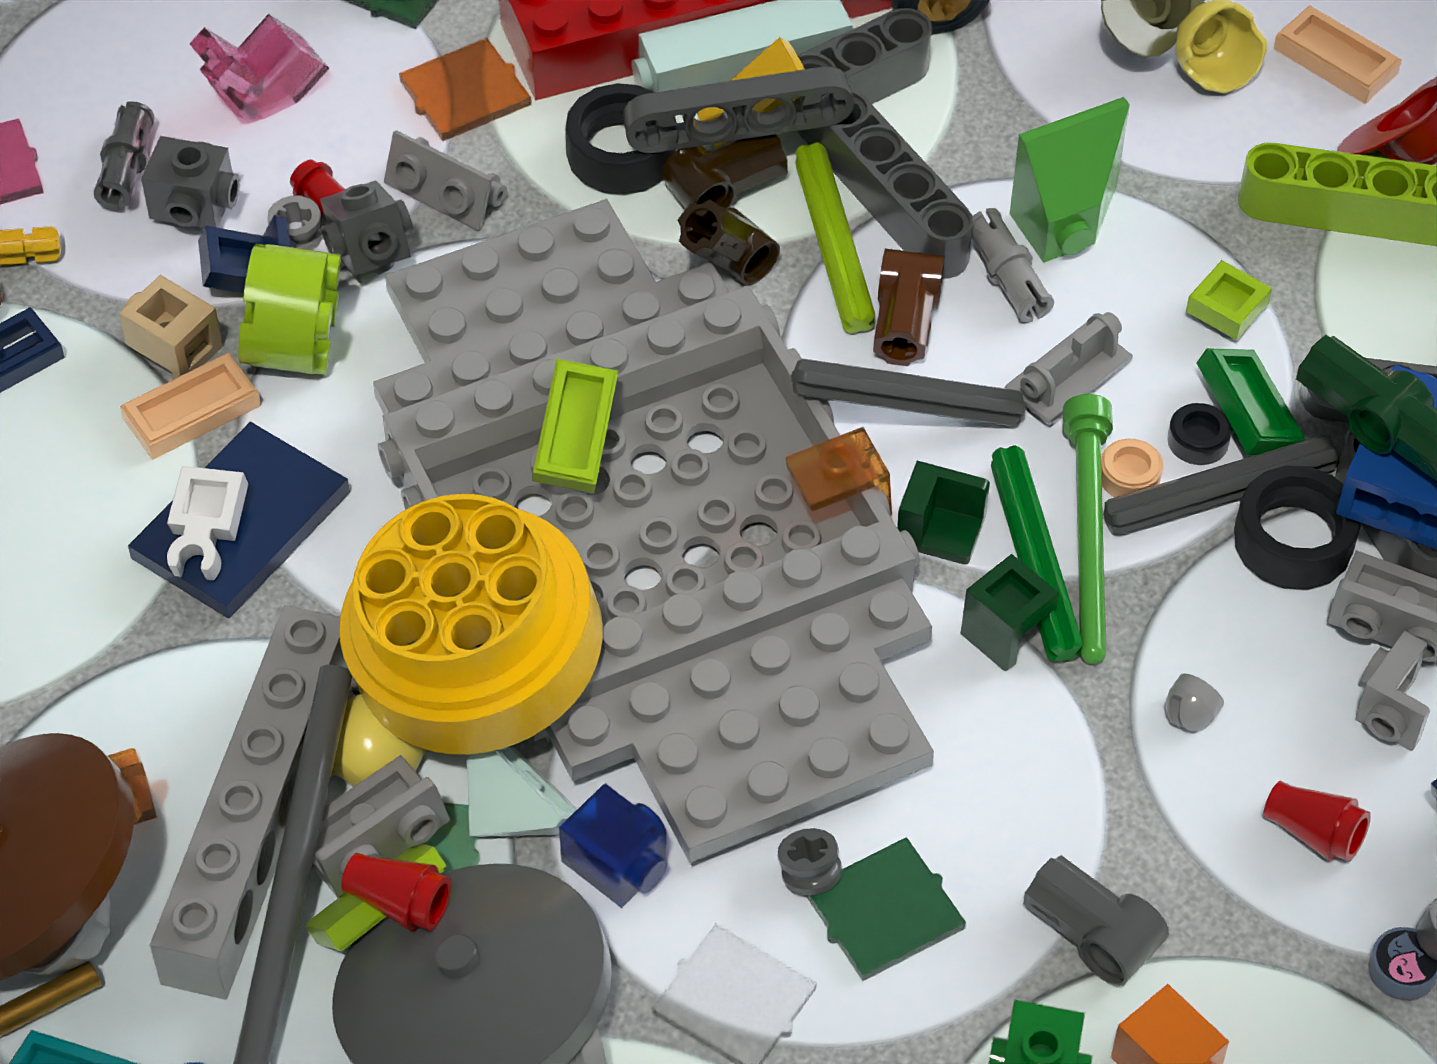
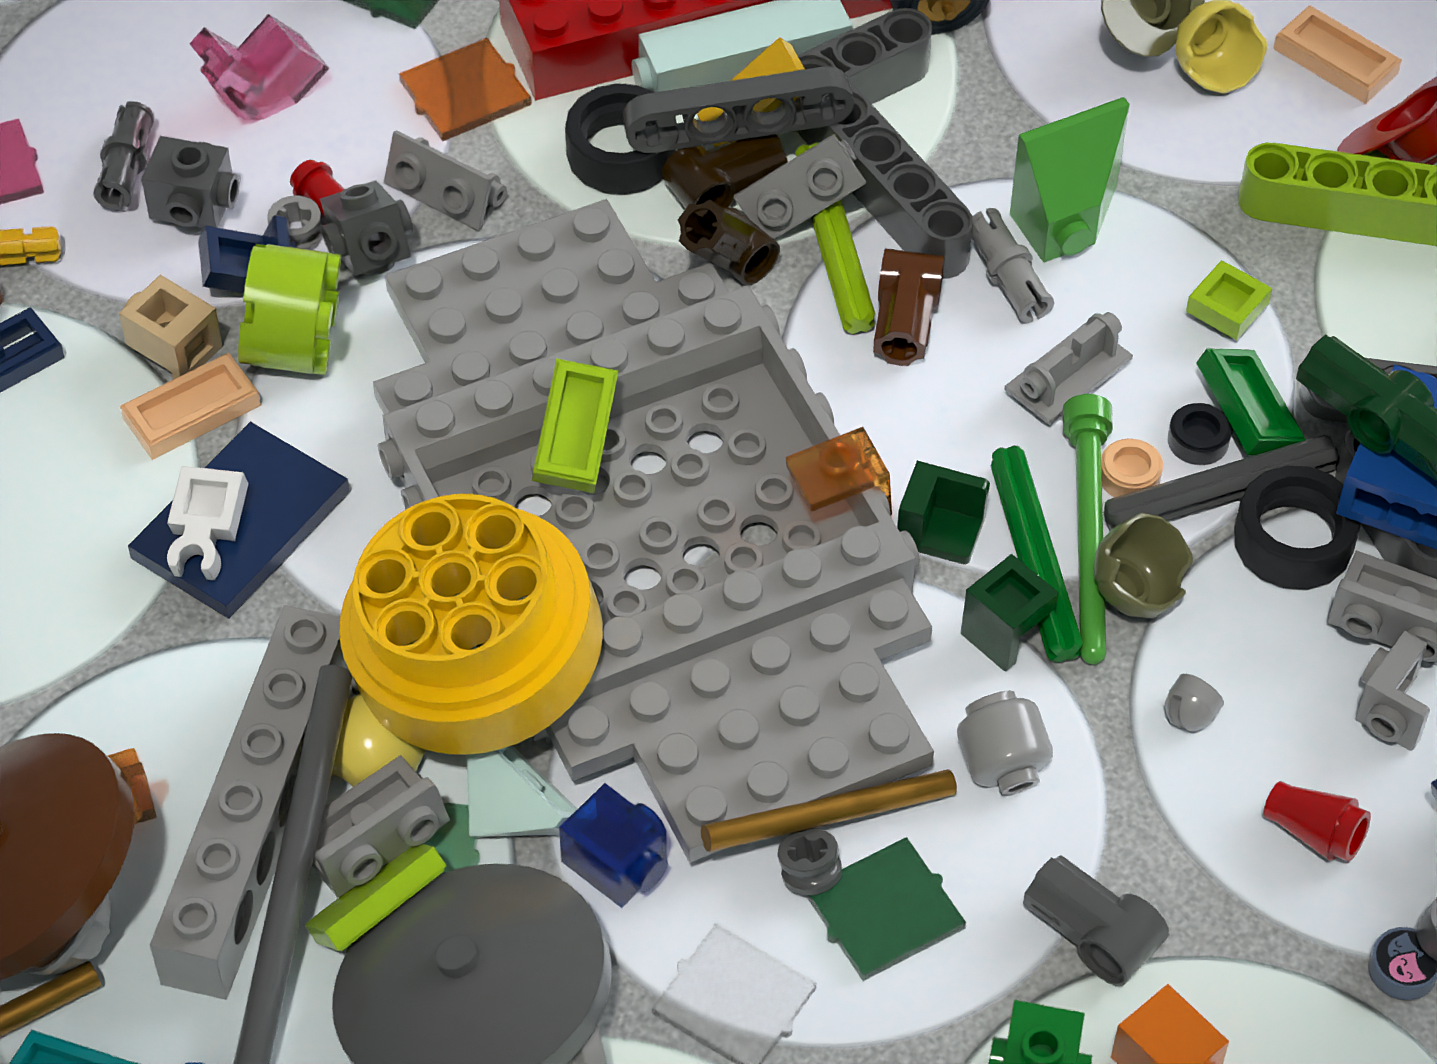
red cone [341,852,452,932] -> none
dark grey axle [791,358,1026,427] -> none
none -> pearl gold bar [701,769,957,852]
none -> light grey hinge [734,134,866,239]
none -> light grey head [957,690,1053,795]
none -> olive hair [1094,513,1193,618]

